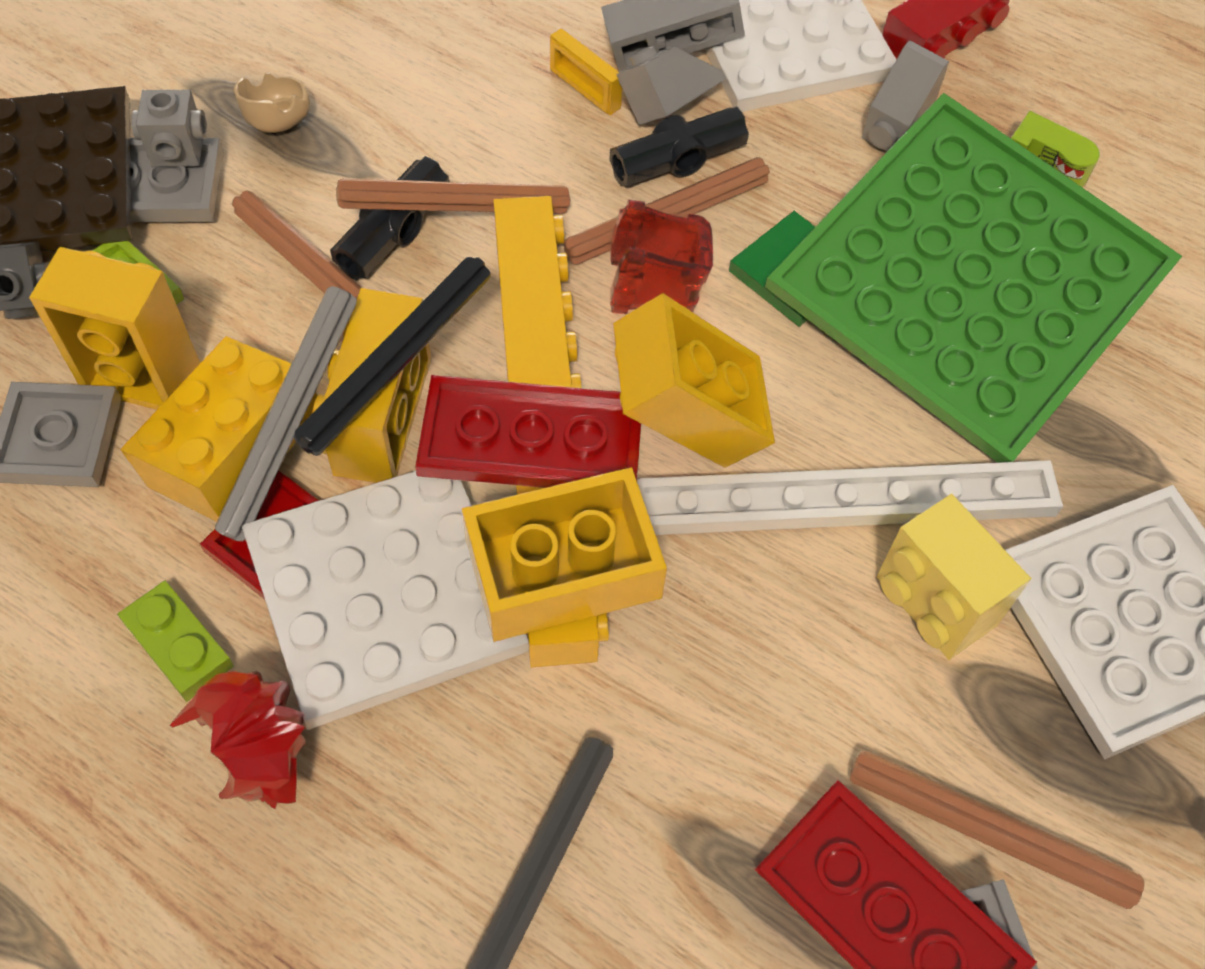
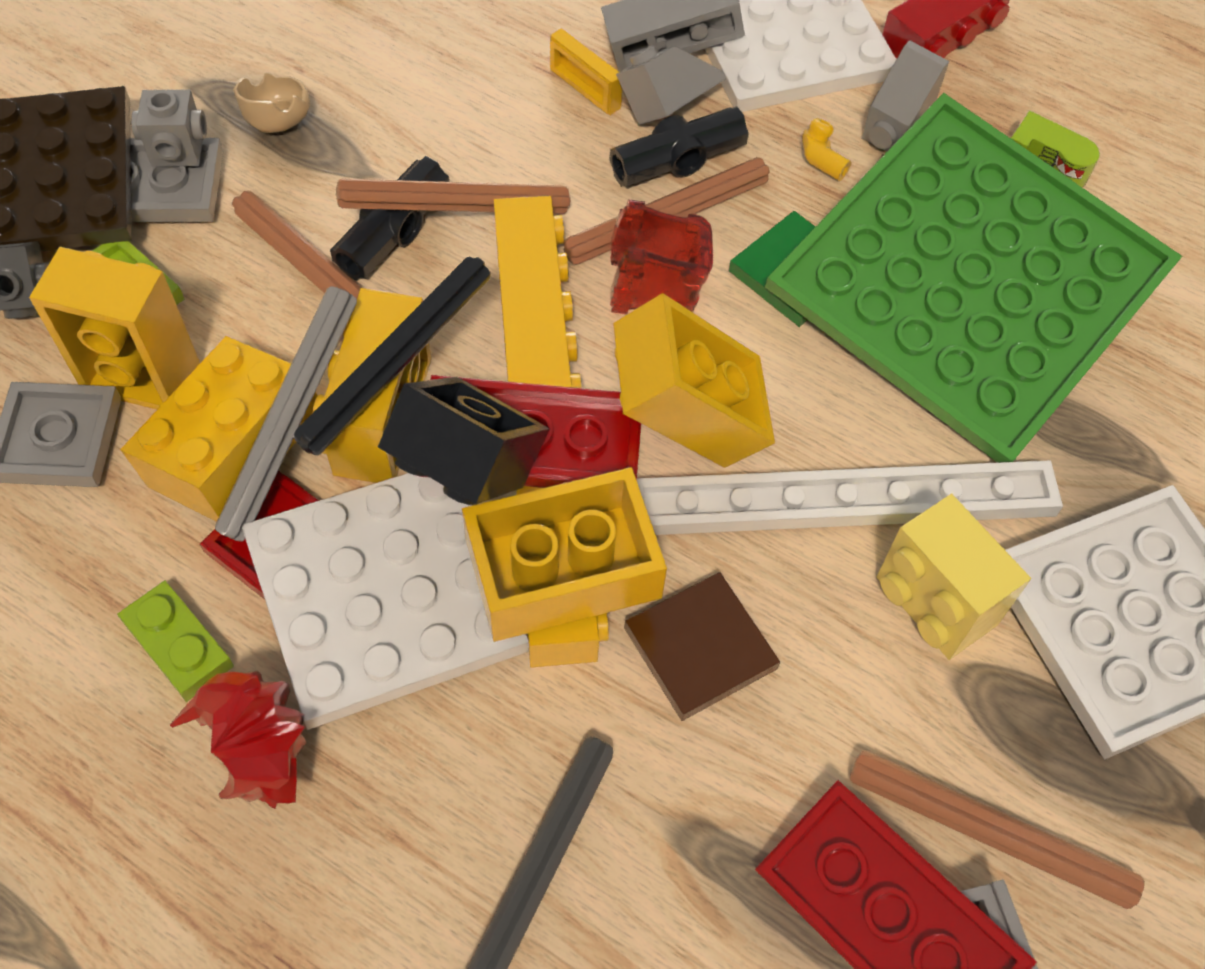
none -> black brick [378,377,550,505]
none -> reddish brown tile [624,572,780,721]
none -> yellow arm [802,118,852,181]

